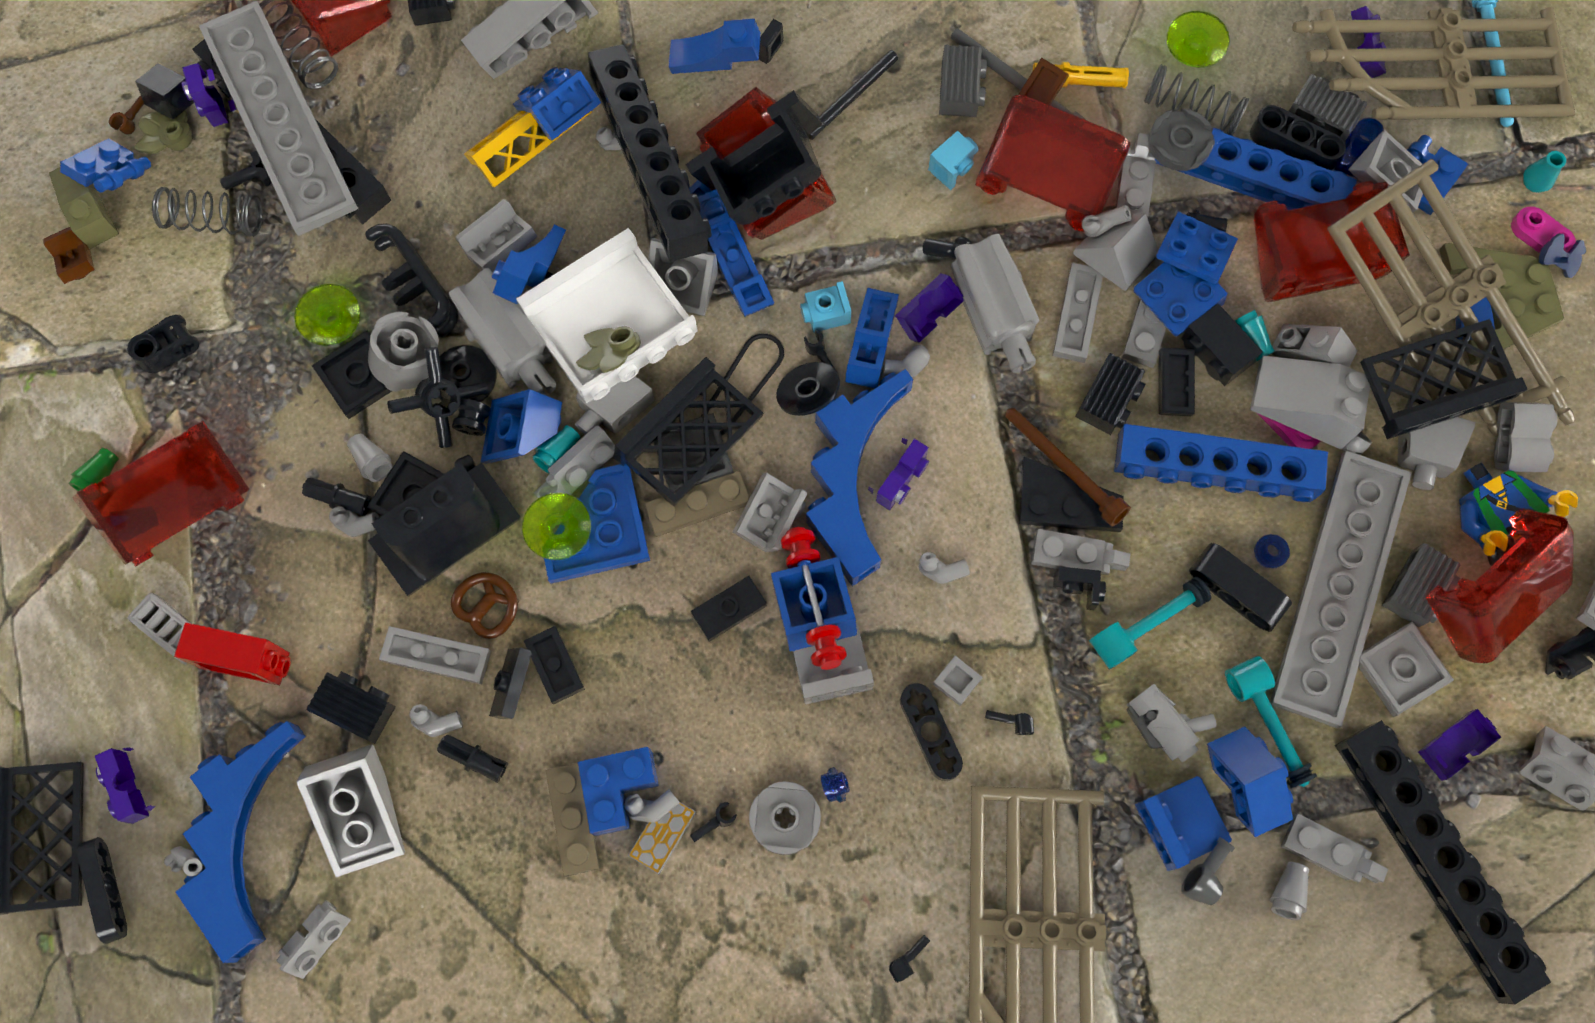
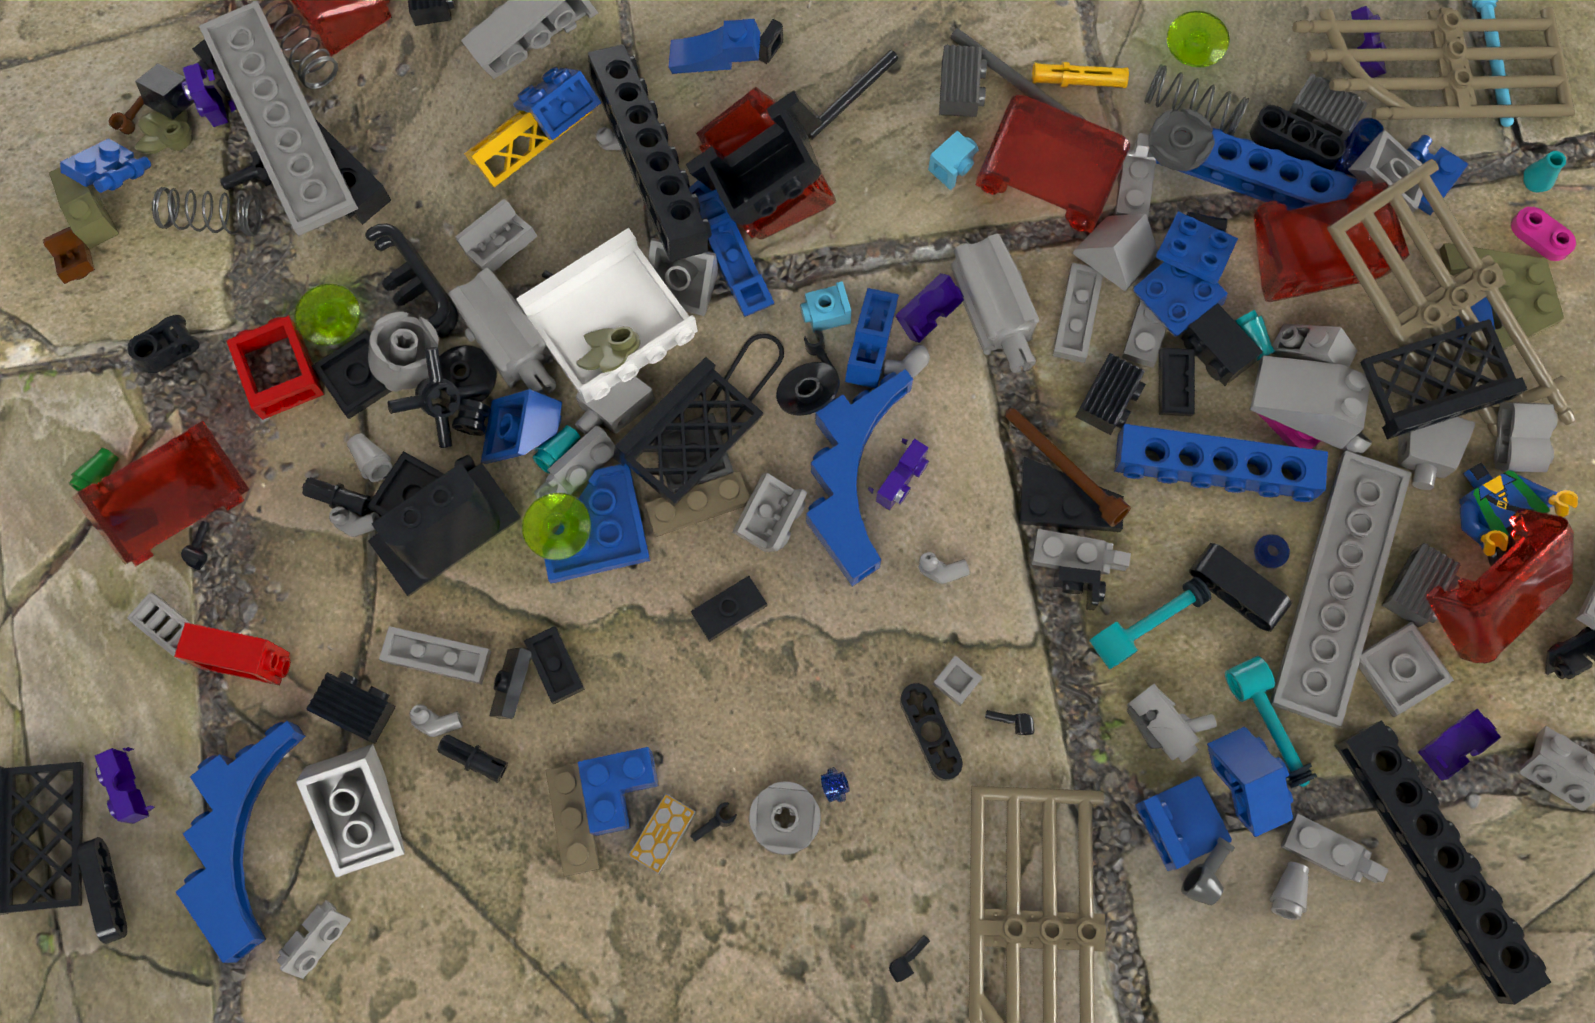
light grey arm [164,846,203,877] -> none
reddish brown piece [451,572,519,639] -> none
blue slope [492,224,566,304] -> none
light grey arm [624,789,680,823] -> none
blue brick [771,527,857,670] -> none
light grey bracket [793,623,874,705] -> none
black arm [923,236,972,259] -> none
reddish brown tile [1007,57,1069,130] -> none
light grey arm [1082,205,1131,237] -> none
dark blue piece [1539,233,1586,278] -> none
none -> black hand [181,521,209,570]
none -> red window [226,315,325,420]

